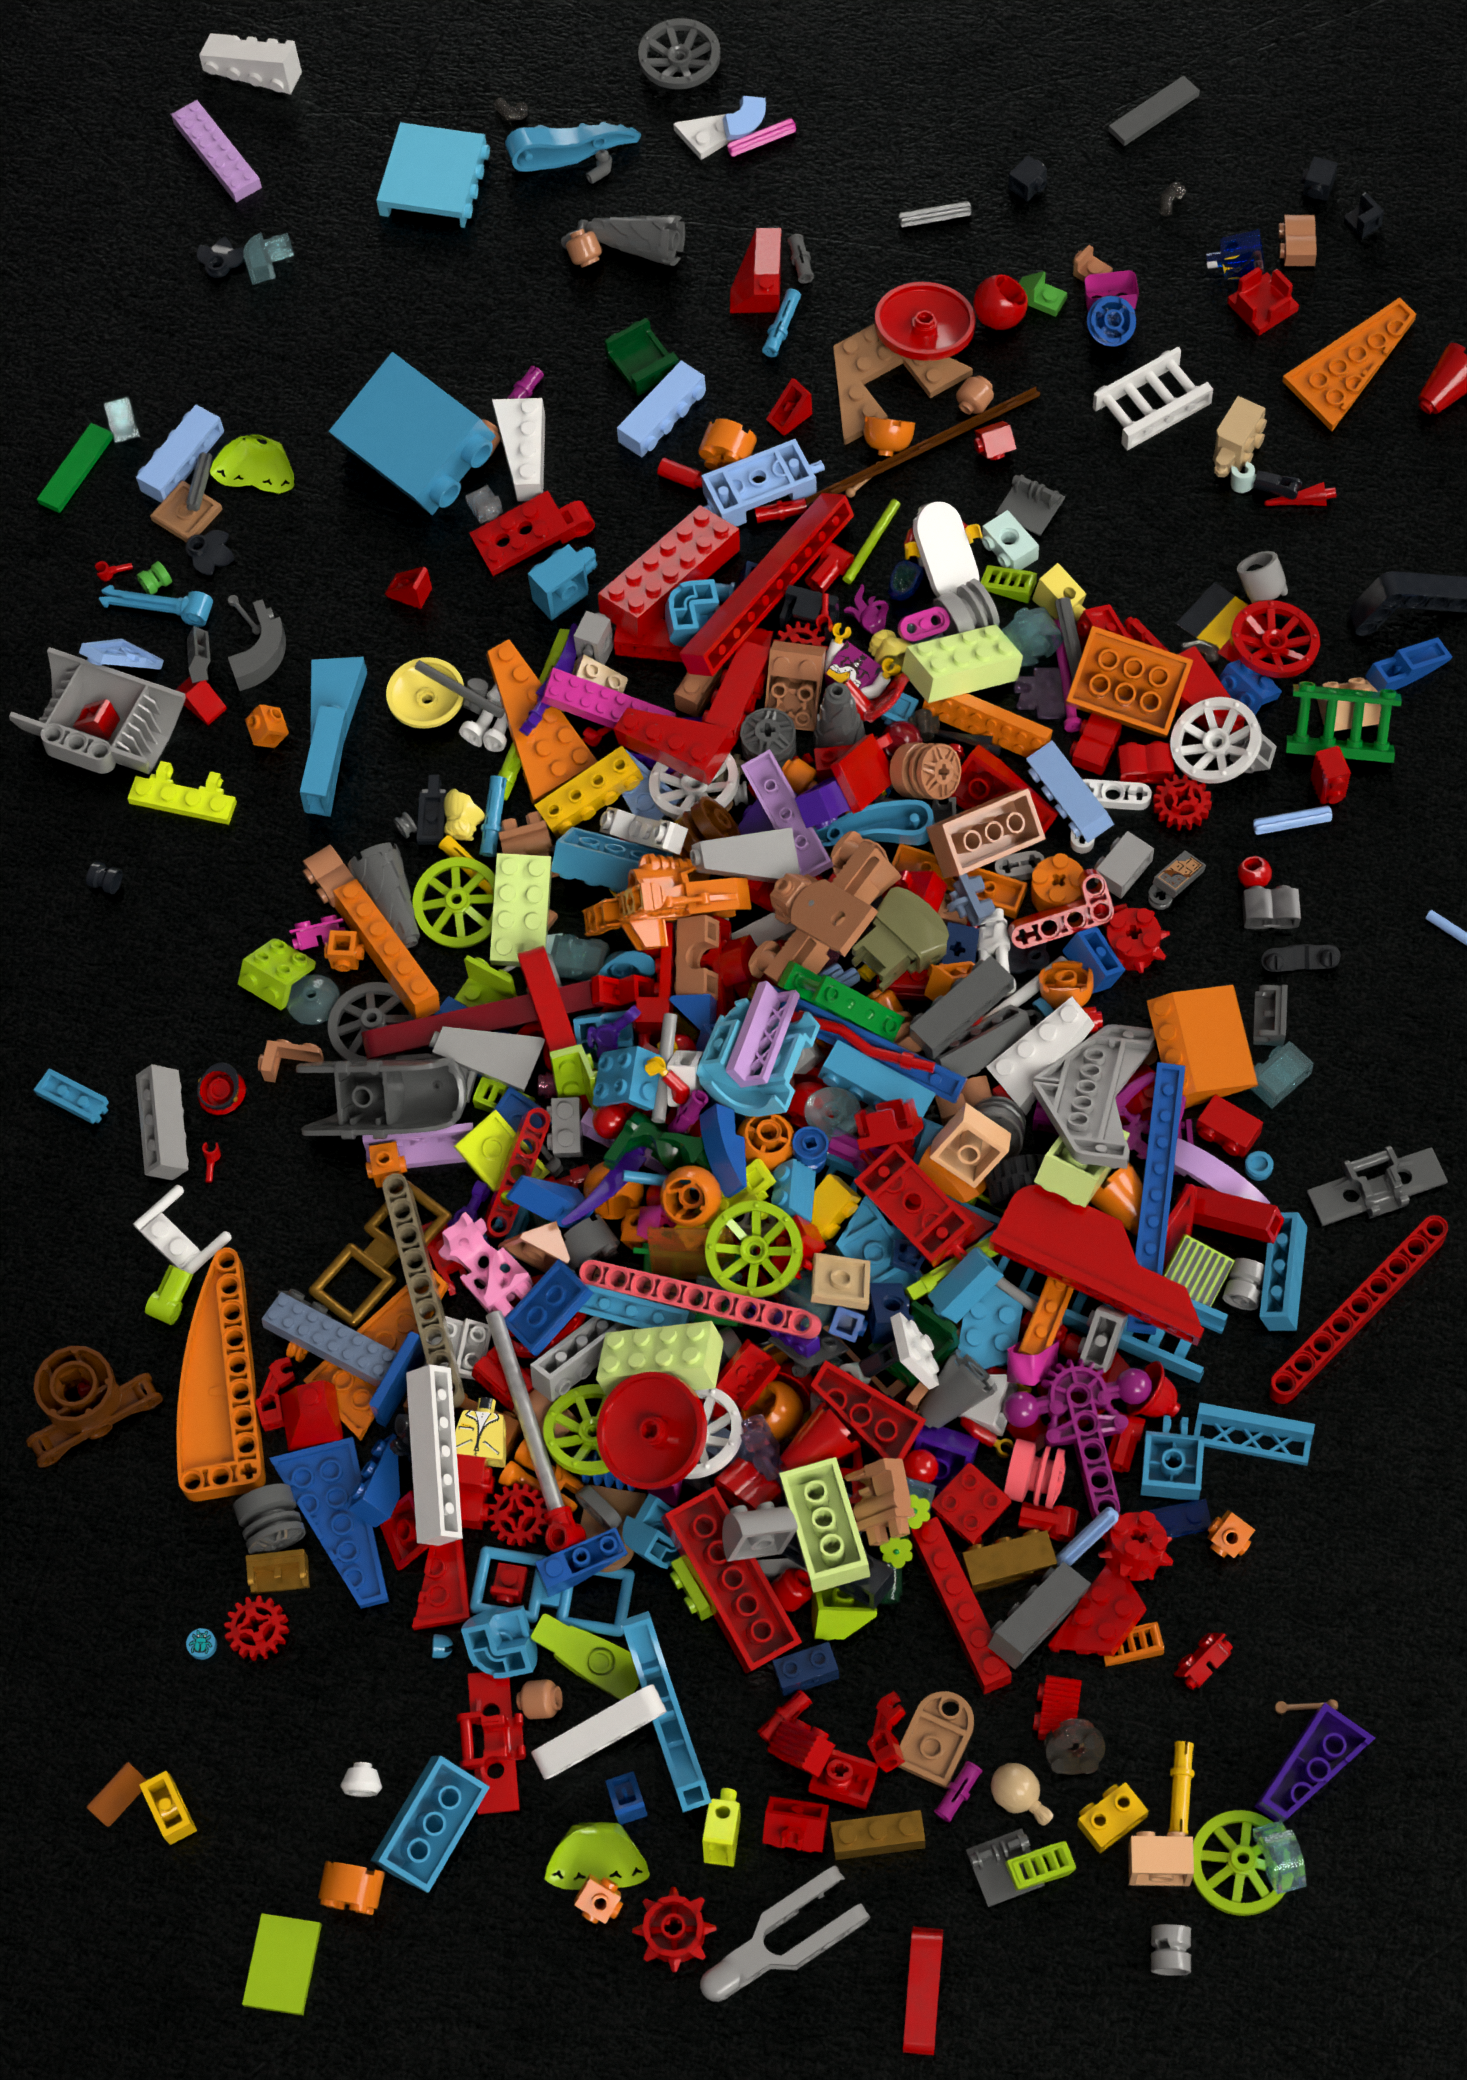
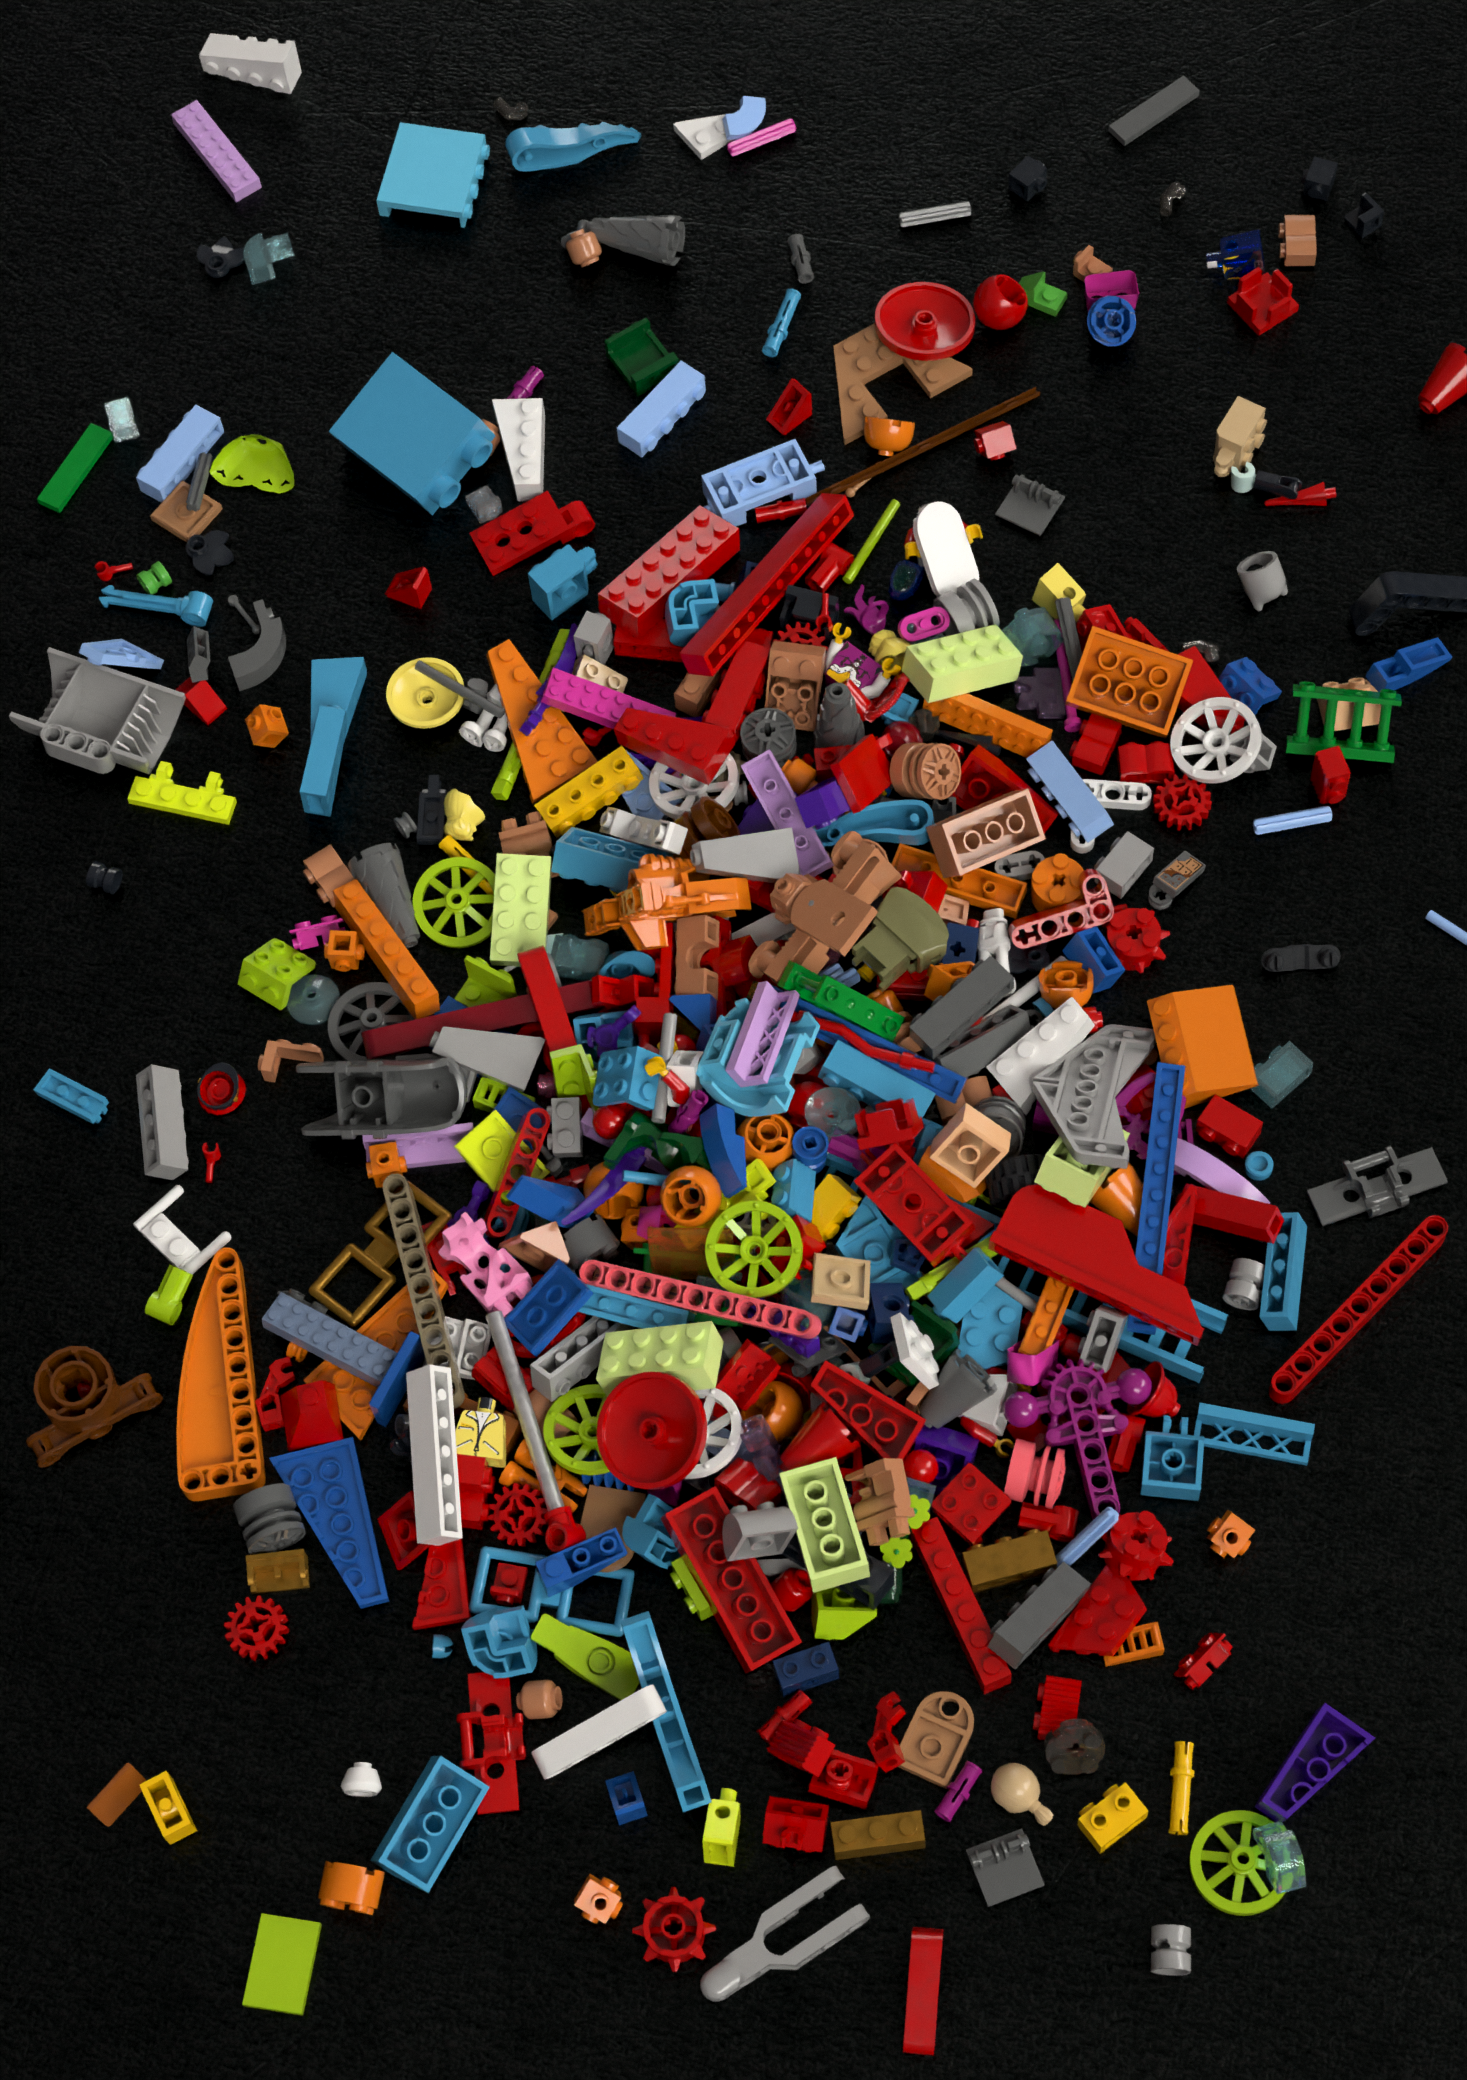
red slope [73,699,120,741] -> none
tile [186,1629,217,1660] -> none
blue slope [348,1434,400,1528] -> none
dark azure pin [479,776,507,857] -> none
lime piece [545,1822,649,1890] -> none
dark grey beam [575,1485,623,1531] -> none
dark grey arm [586,149,612,184] -> none
dark grey wheel [638,18,720,89] -> none
red cylinder [657,458,703,489] -> none
orange brick [699,419,757,470] -> none
red wedge [730,228,781,313] -> none
sand blue hips [947,873,996,927] -> none
nougat head [956,376,994,415] -> none
lime slope [980,565,1037,603] -> none
light aqua brick [982,510,1039,570] -> none
lime slope [1005,1841,1076,1891] -> none
white fence [1093,347,1213,451] -> none
light nougat brick [1128,1831,1194,1886] -> none
clear blue plate [1148,1499,1212,1538] -> none
tile [1162,1234,1235,1307] -> none
sticker [1176,582,1267,662] -> none
red wheel [1230,600,1320,678] -> none
red piece [1238,856,1272,889] -> none
flat silver brick [1242,885,1301,929] -> none
dark grey hinge [1253,985,1288,1046] -> none
medium nougat hinge [1275,1699,1338,1714] -> none
orange wing [1282,298,1416,431] -> none

